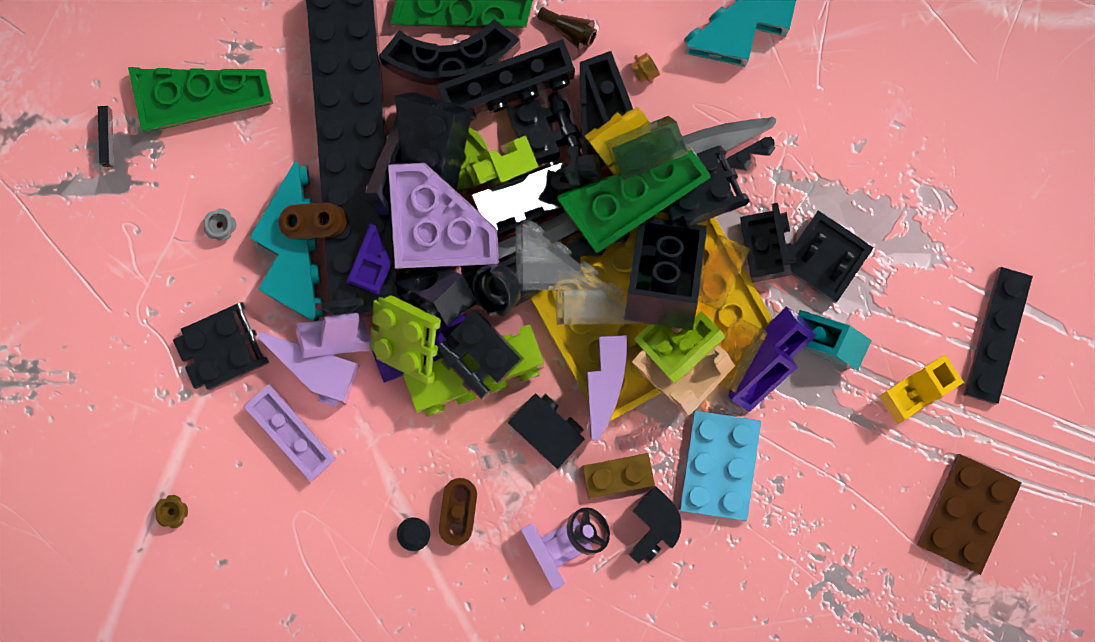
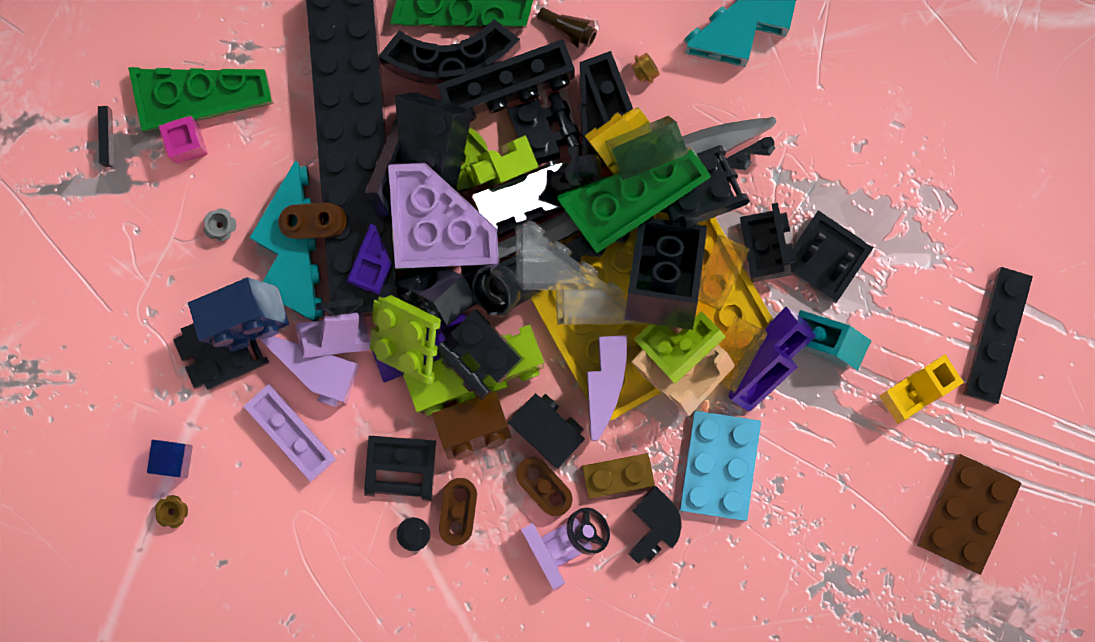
none -> clear blue brick [147,439,193,478]
none -> dark pink panel [159,115,208,164]
none -> dark blue brick [188,277,290,351]
none -> black plate [364,435,437,501]
none -> reddish brown brick [432,391,512,460]
none -> reddish brown plate [516,457,573,516]

